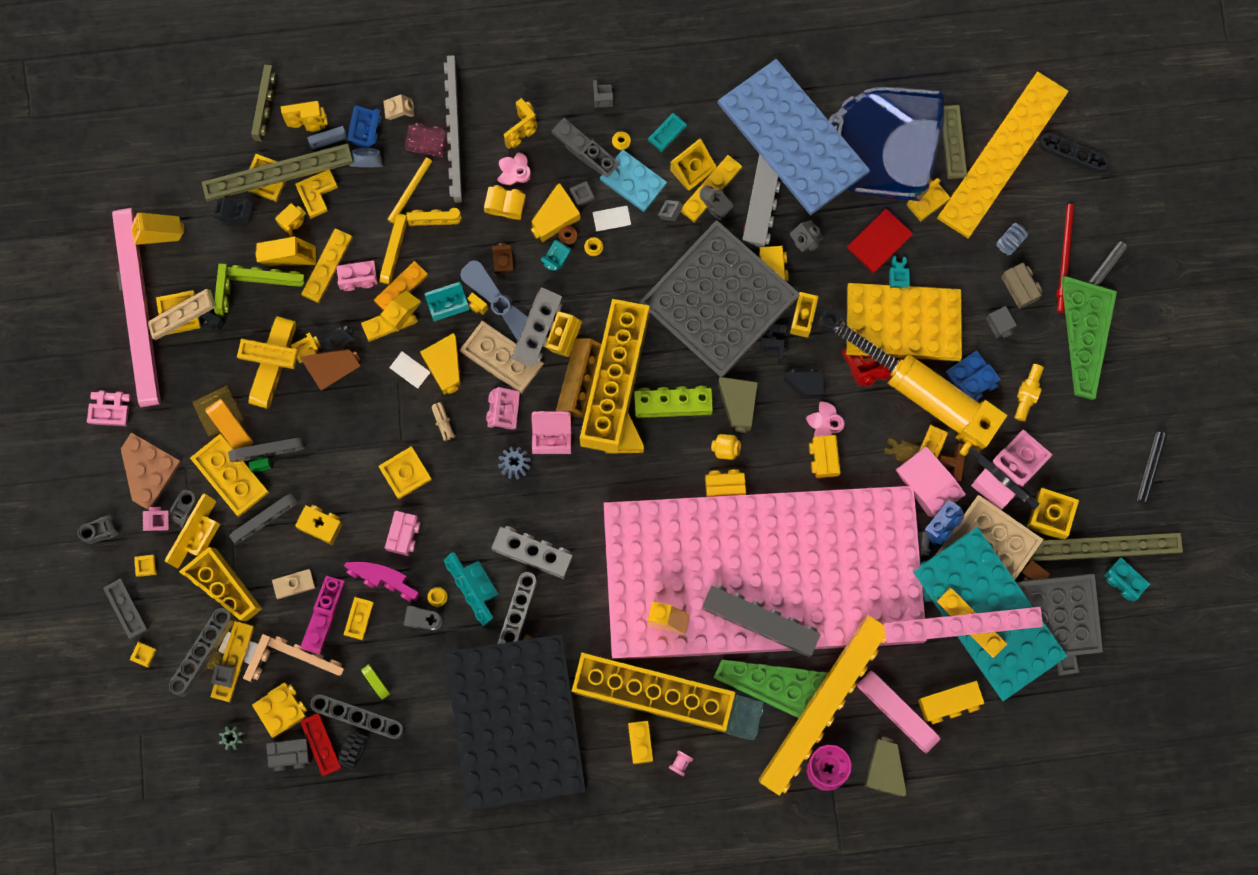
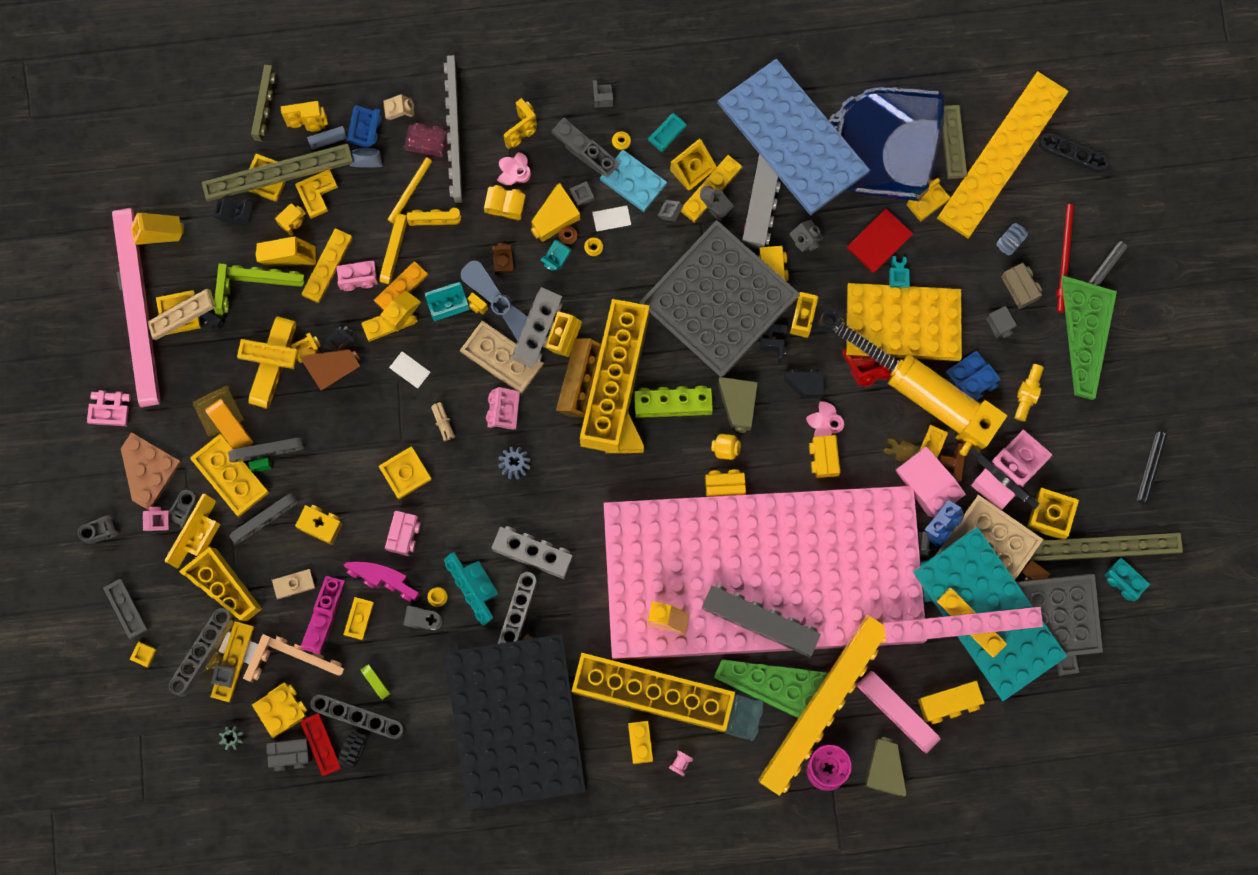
yellow tile [134,555,157,577] -> none
yellow slope [420,333,461,395] -> none
bright pink bracket [532,411,571,454] -> none

